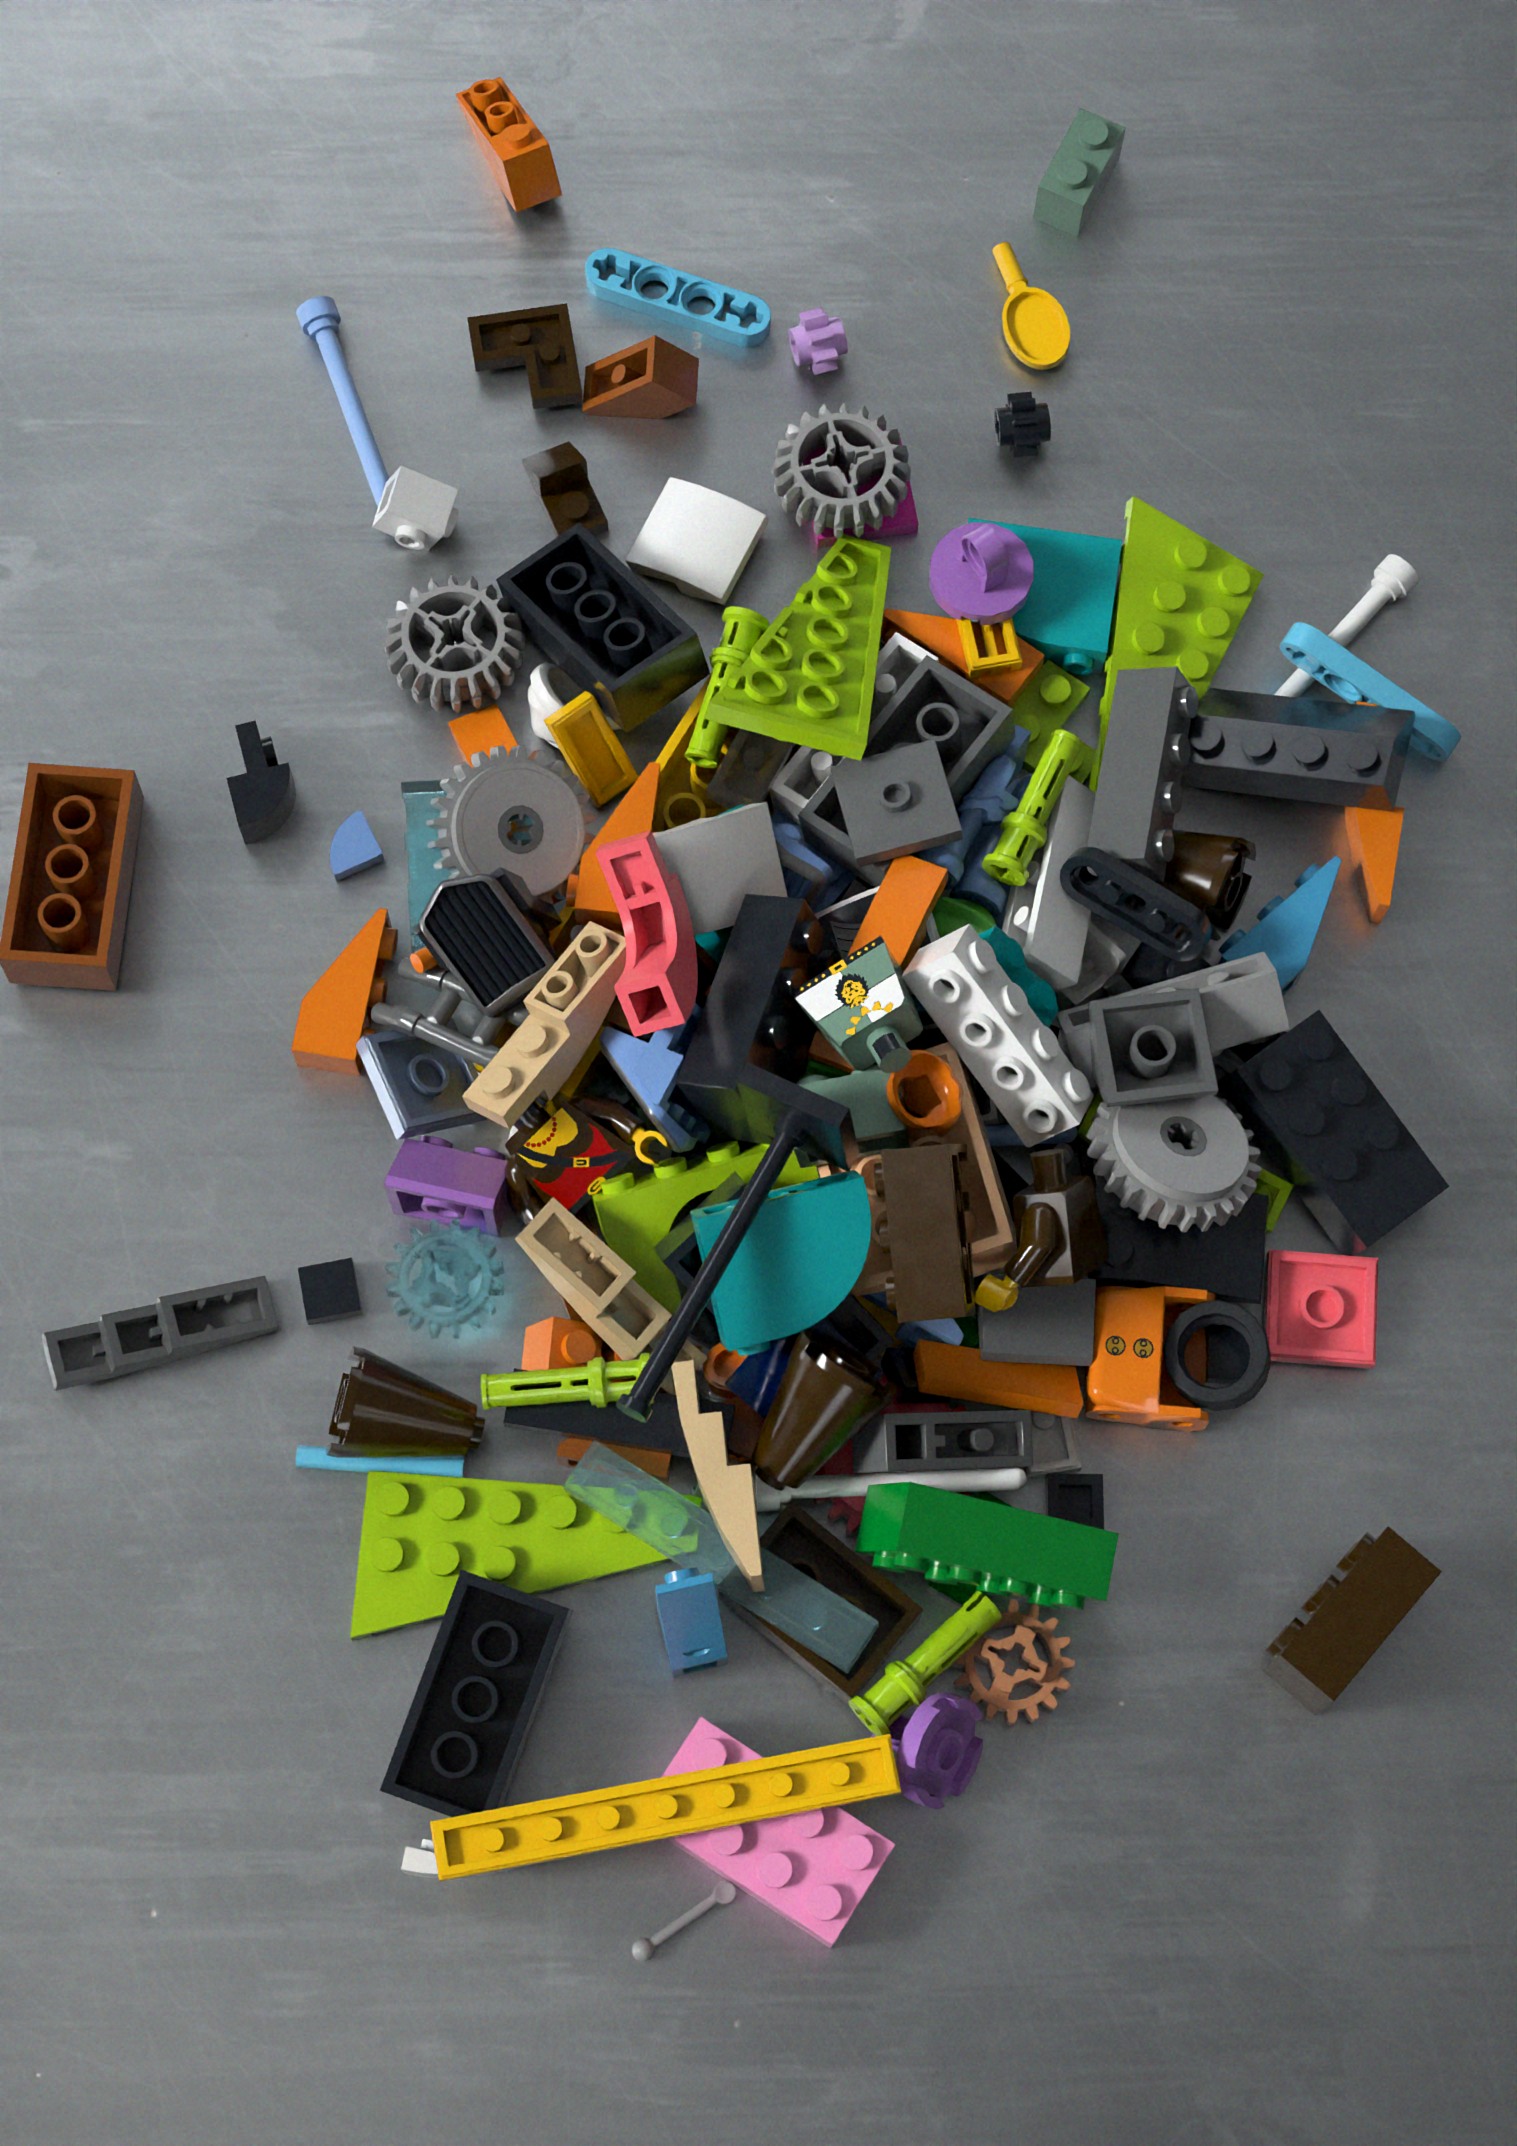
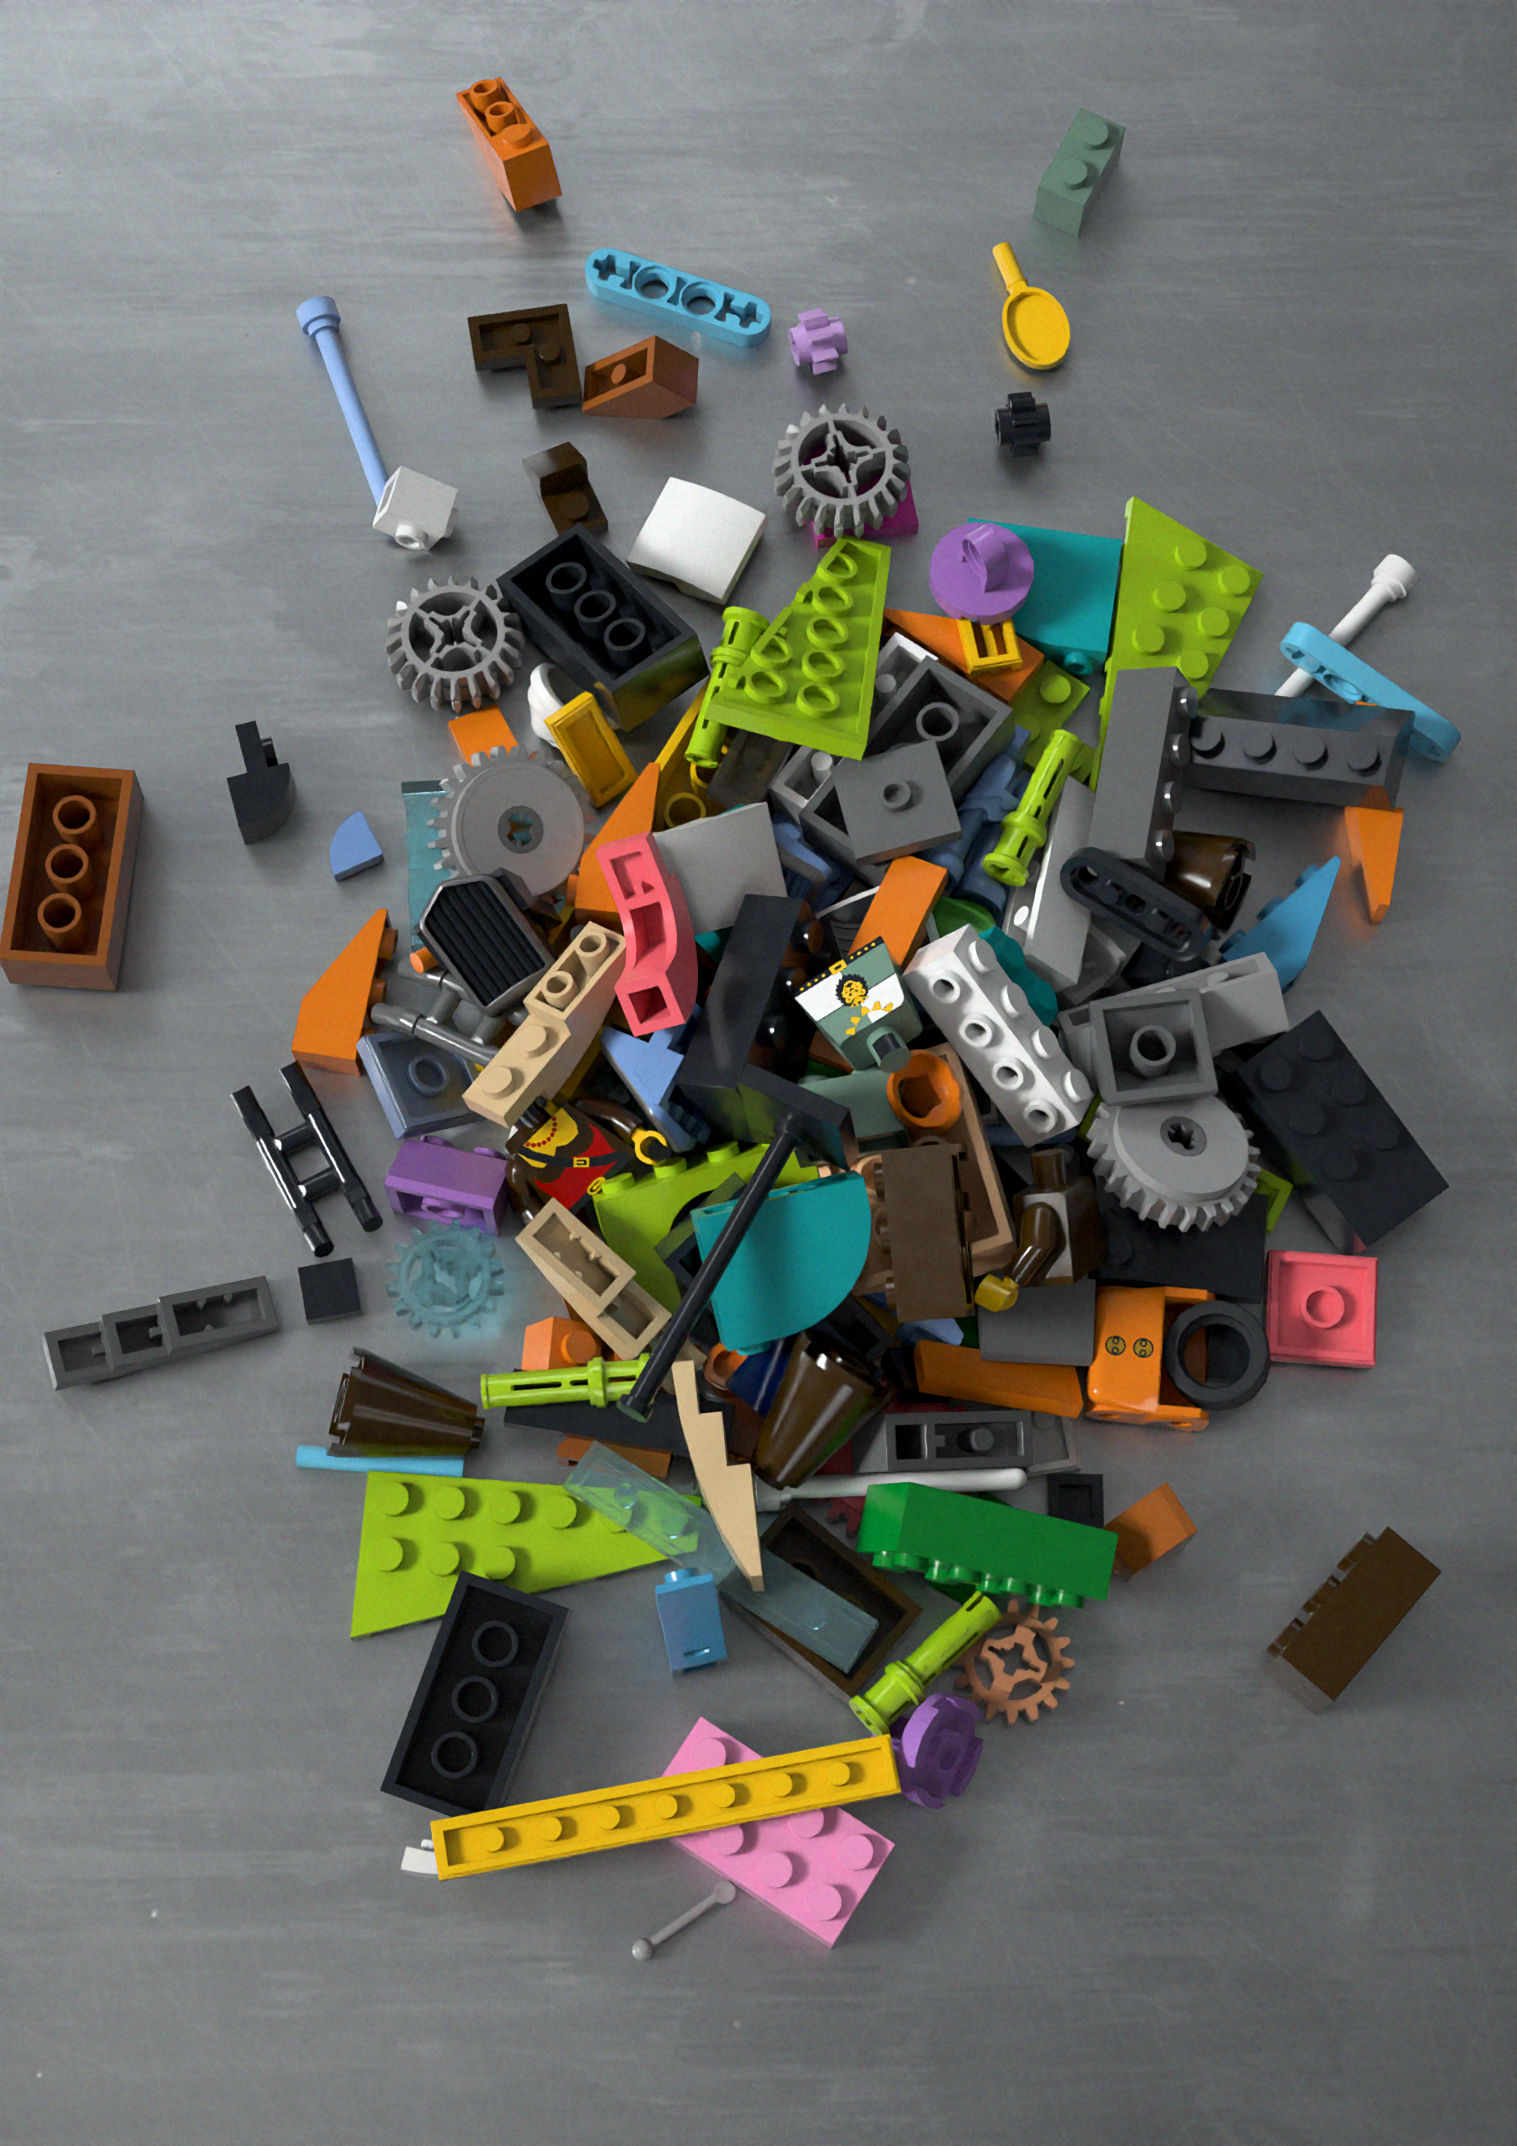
none -> black piece [230,1060,383,1258]
none -> dark orange slope [1102,1482,1198,1583]

